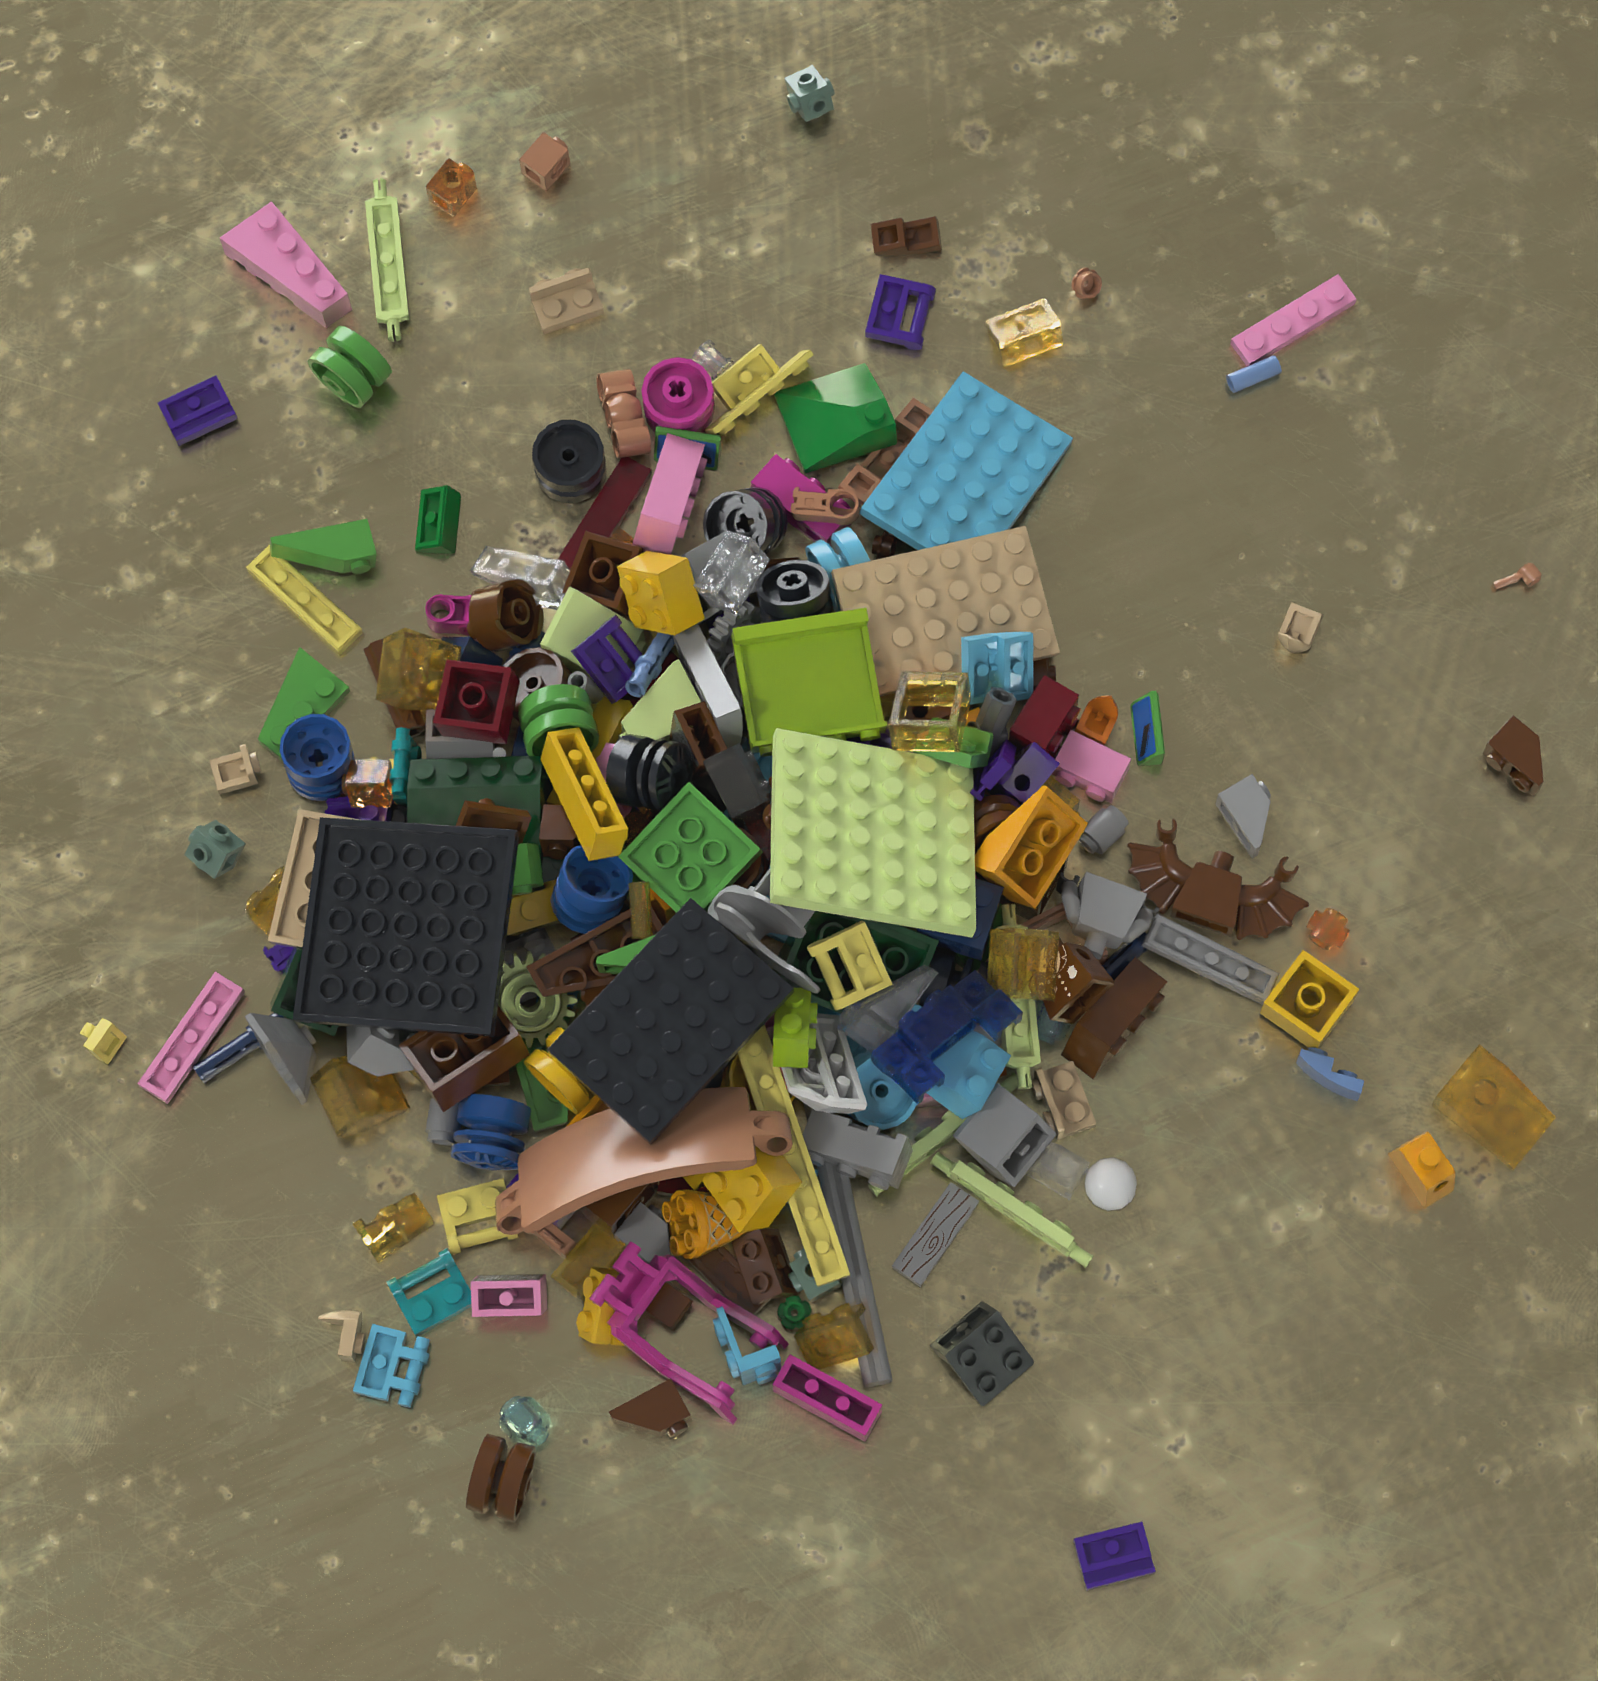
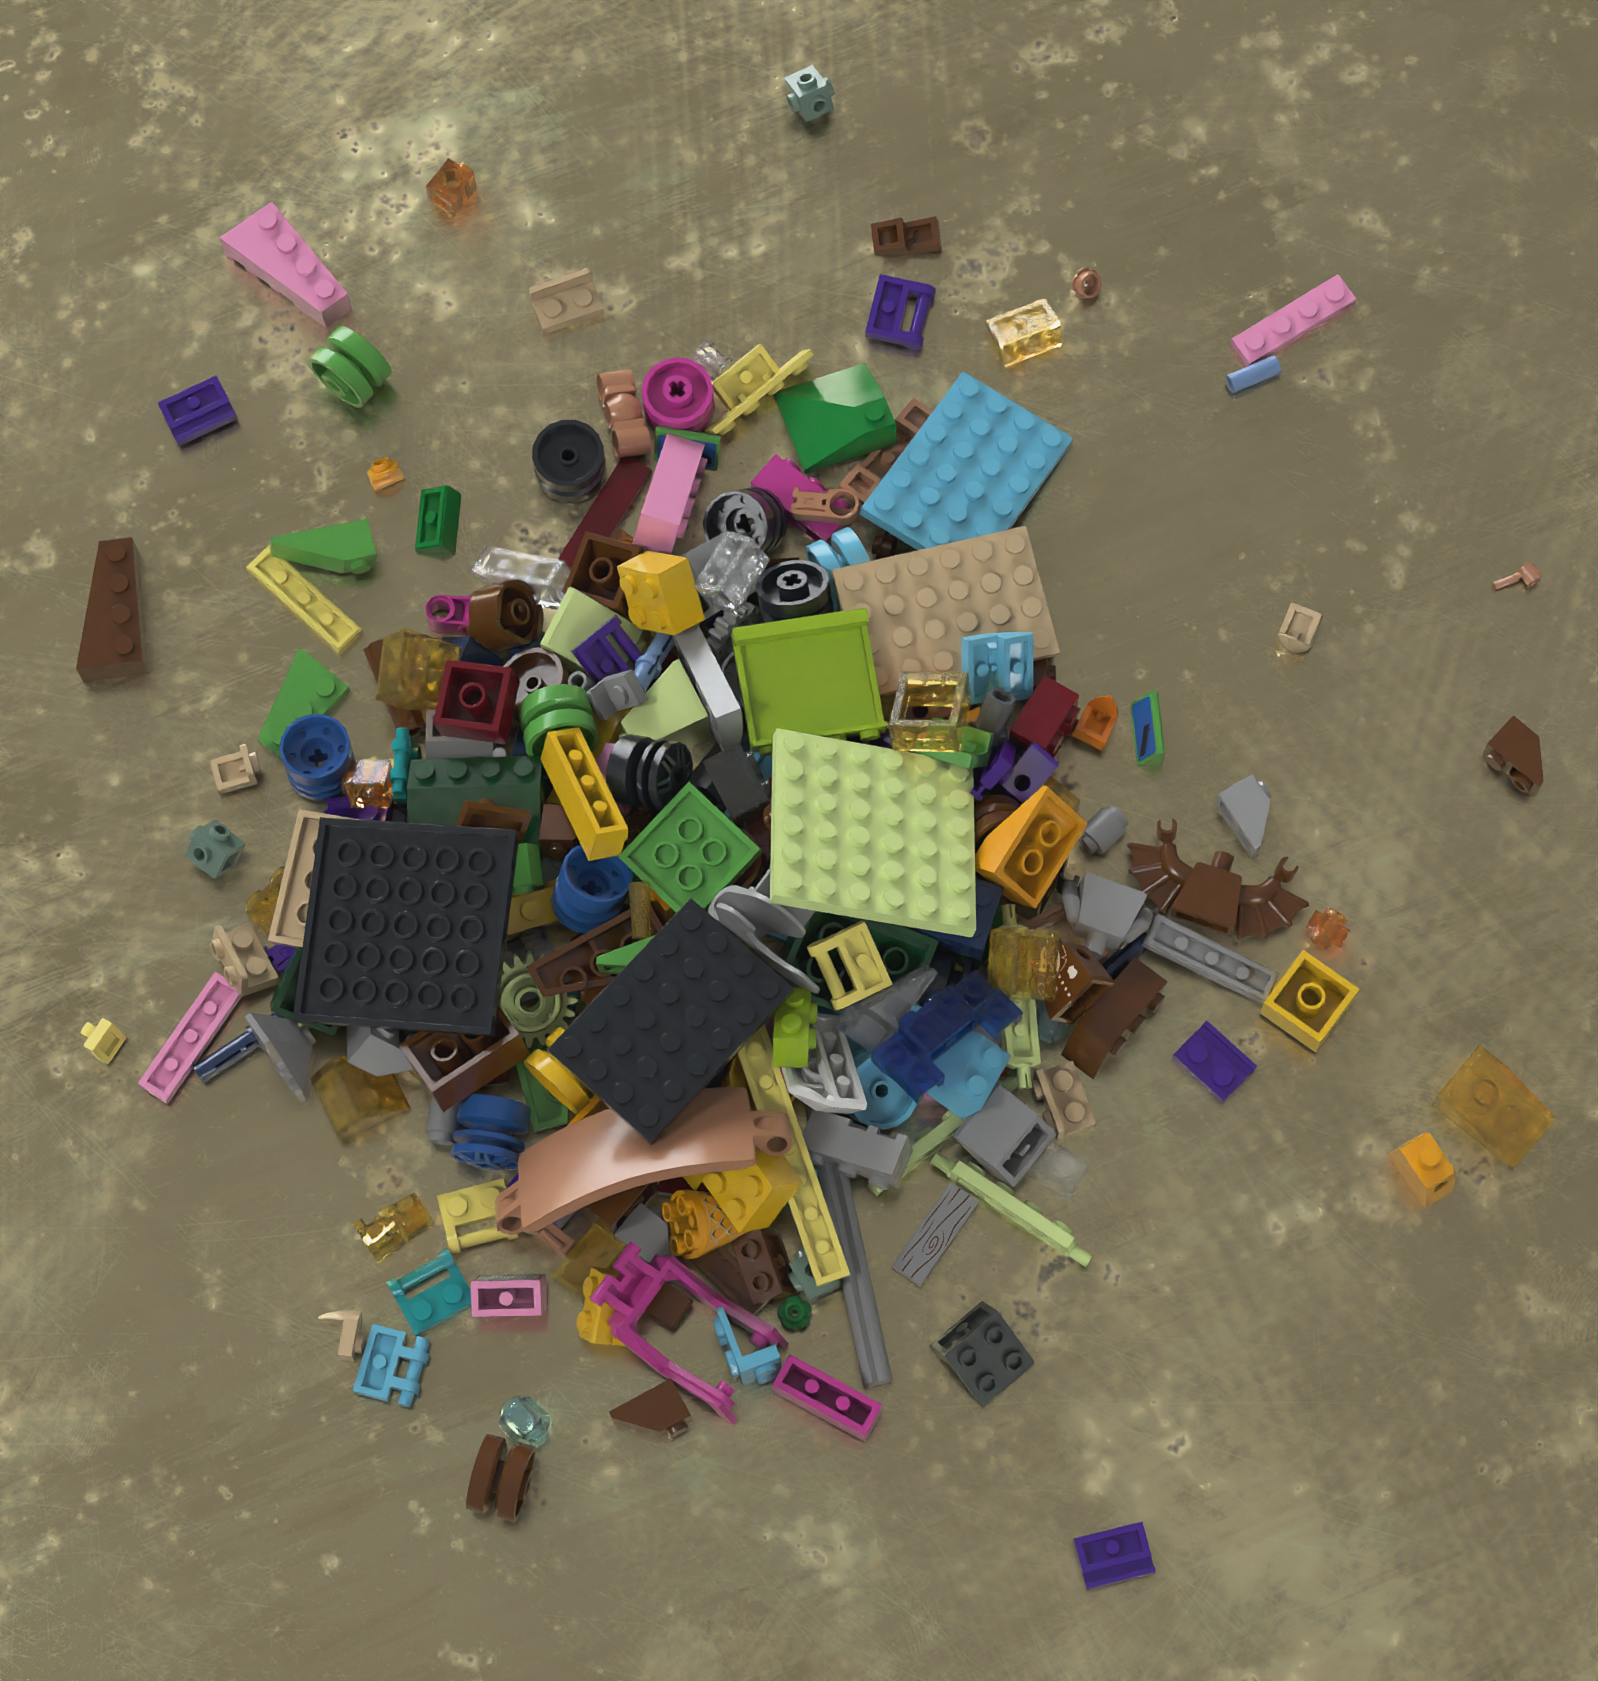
yellowish green plate [365,178,410,342] -> none
nougat brick [519,132,570,191] -> none
reddish brown torso [669,701,731,781] -> none
clear yellow bracket [793,1303,874,1370] -> none
bright pink brick [1052,730,1131,803] -> none
white hair [1085,1157,1137,1211] -> none
medium blue slope [1296,1047,1364,1101] -> none
none -> reddish brown wedge [76,537,149,682]
none -> tan bracket [210,924,278,997]
none -> light orange plate [367,457,405,492]
none -> light grey bracket [586,669,648,721]
none -> dark purple plate [1172,1020,1257,1104]

